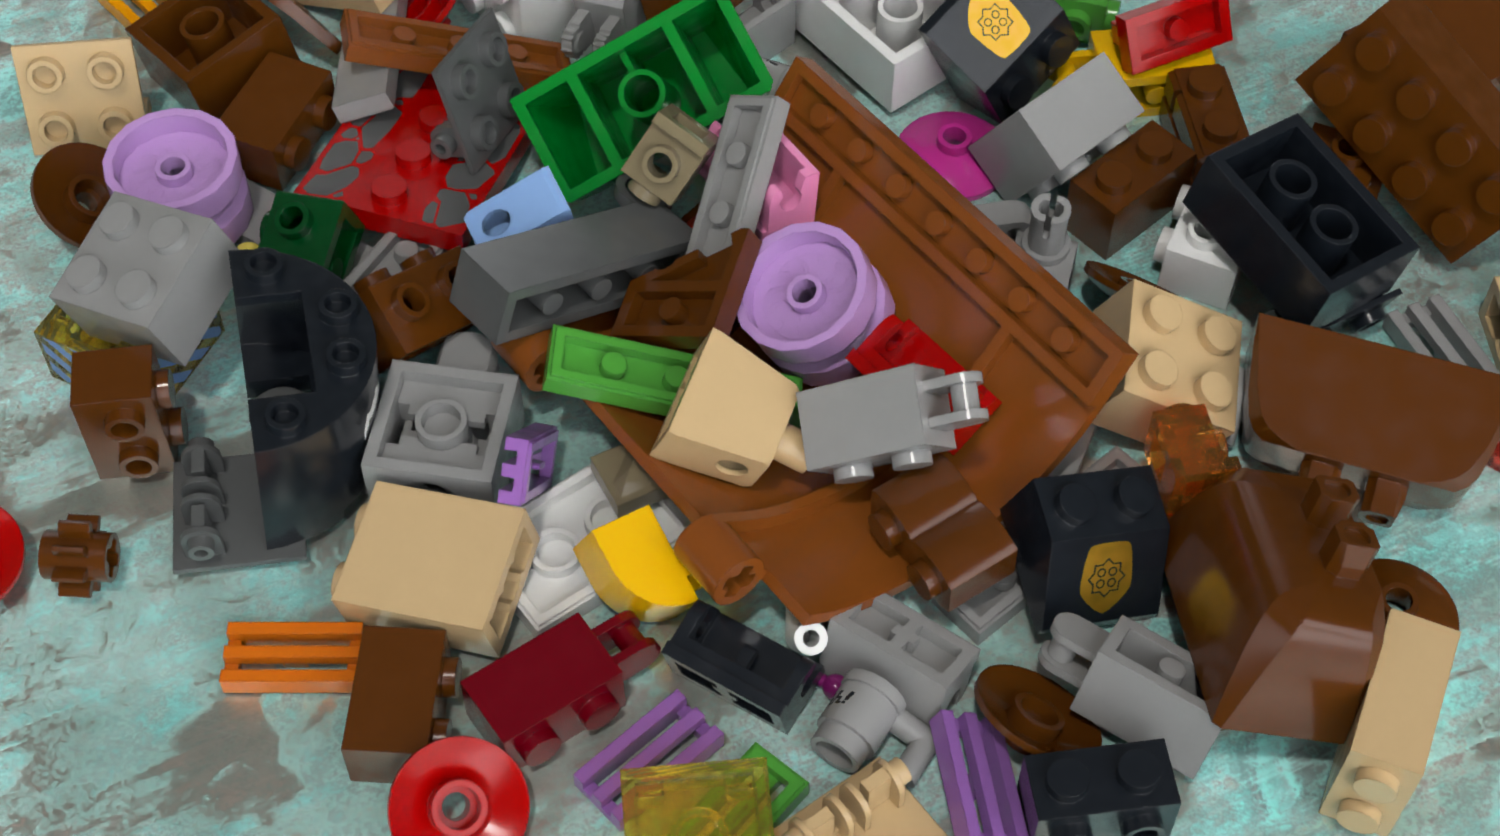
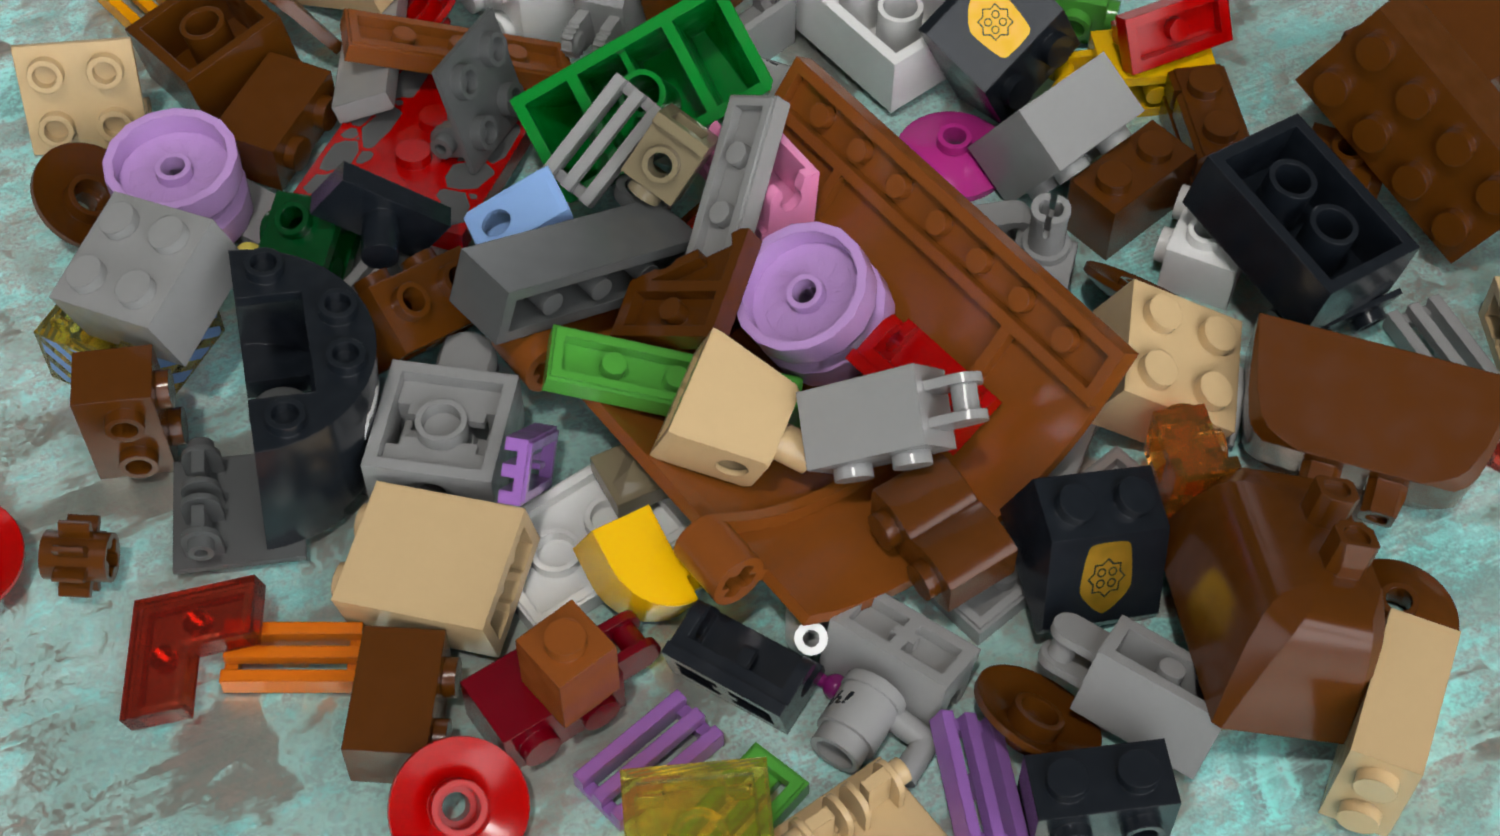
none -> clear red tile [119,574,266,731]
none -> black tile [310,161,451,269]
none -> dark orange brick [515,600,620,729]
none -> light grey tile [542,72,662,208]

